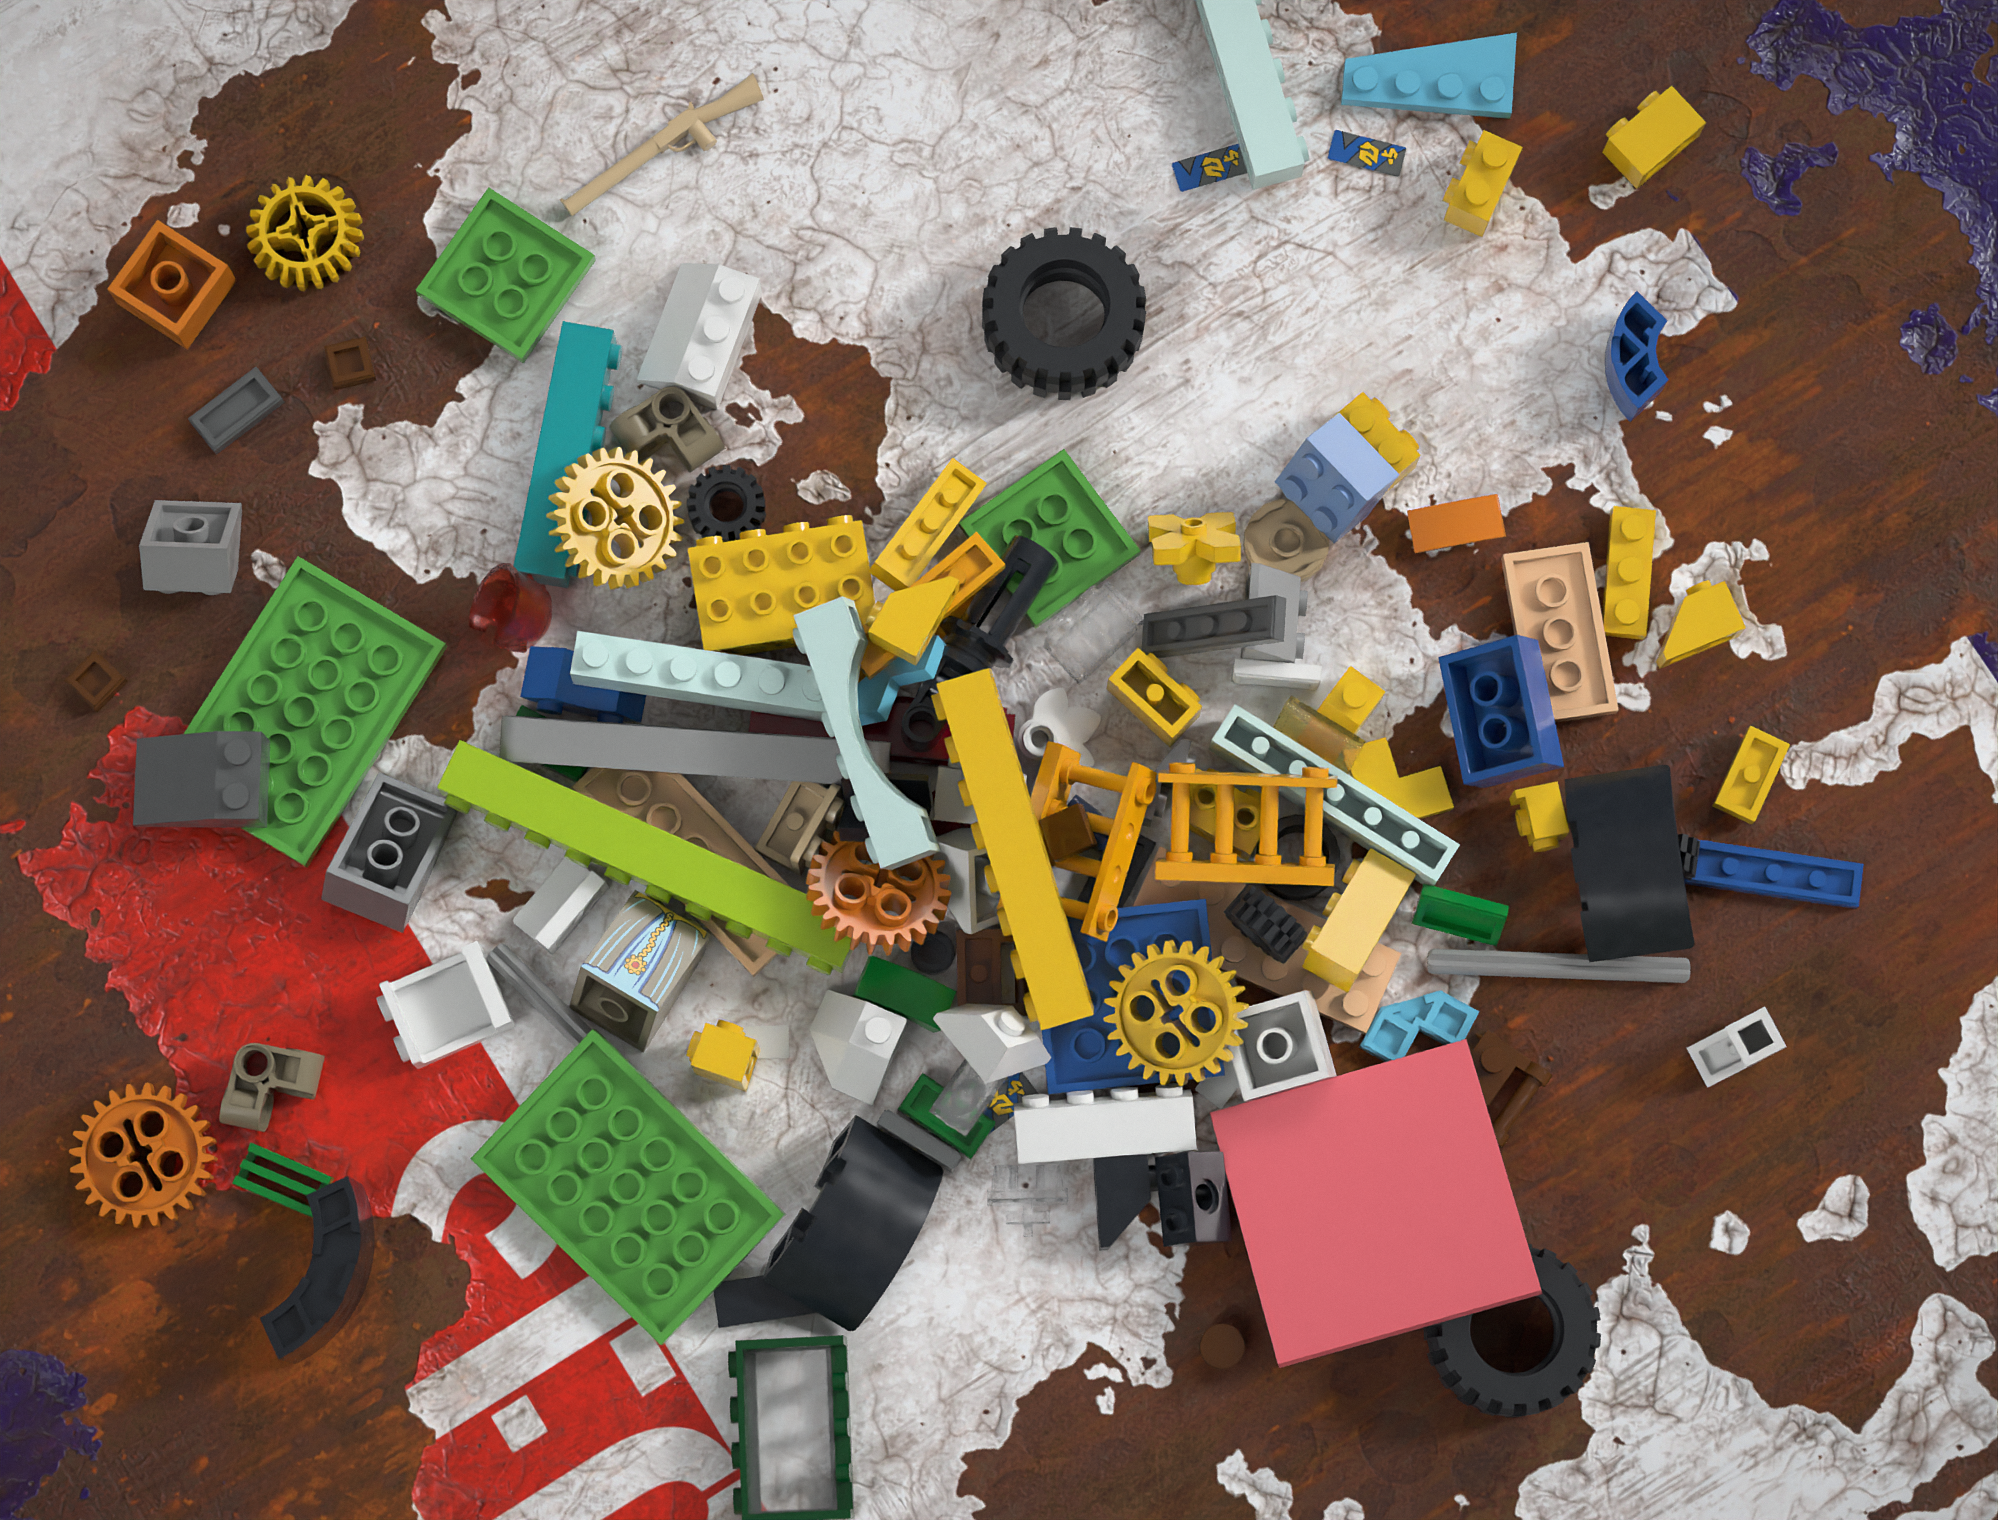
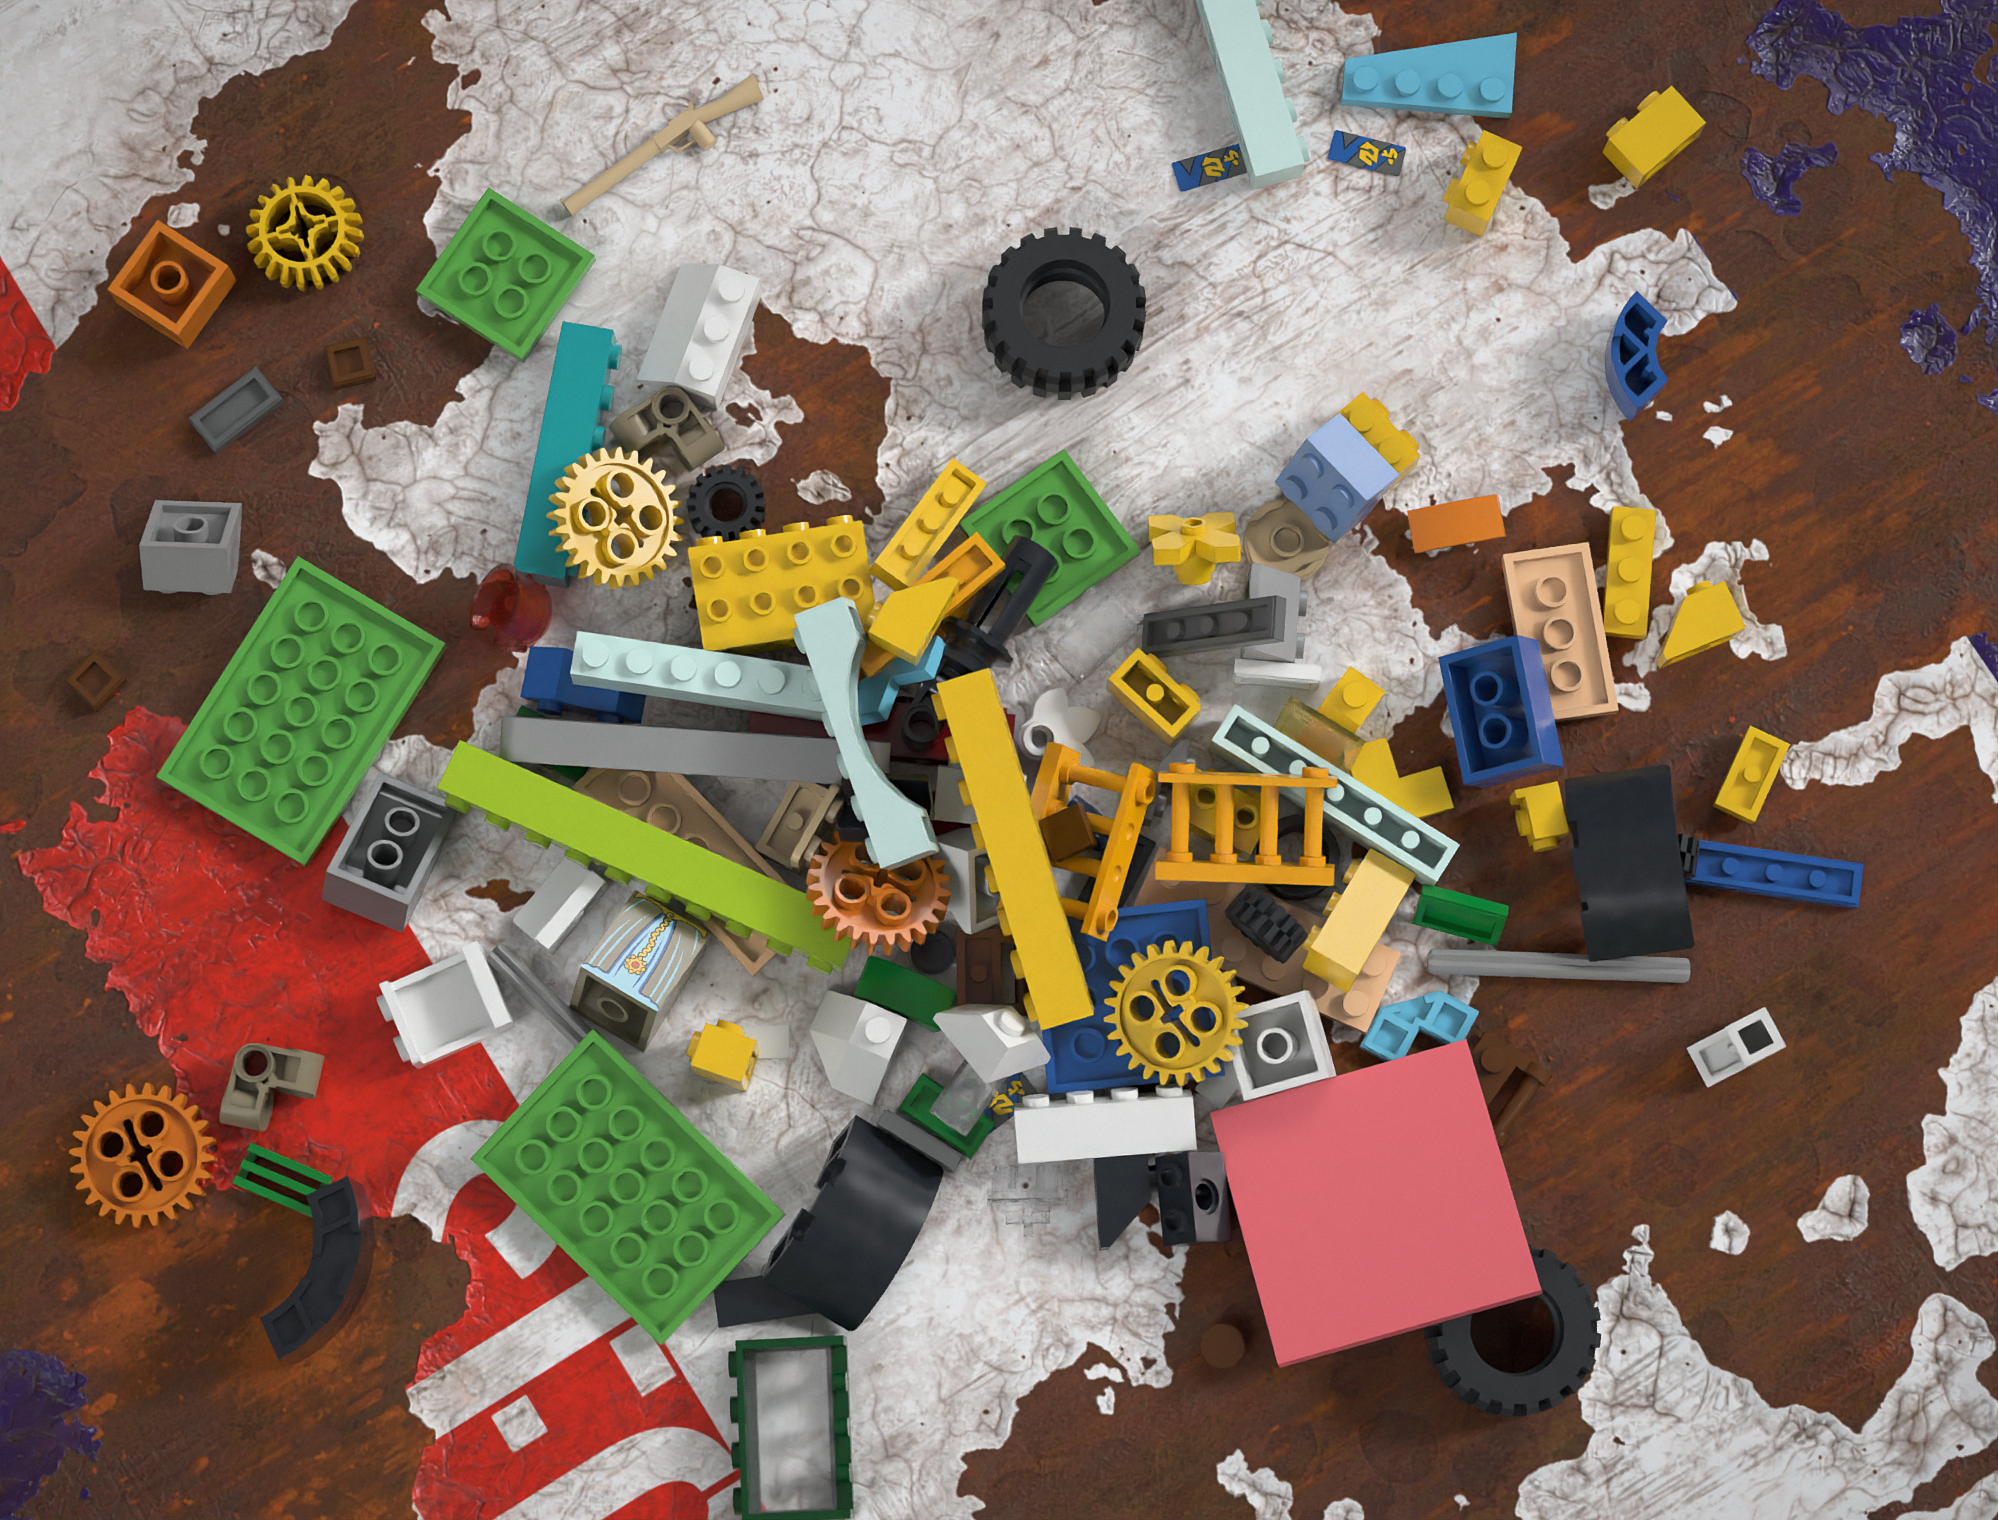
dark grey slope [133,731,270,828] -> none

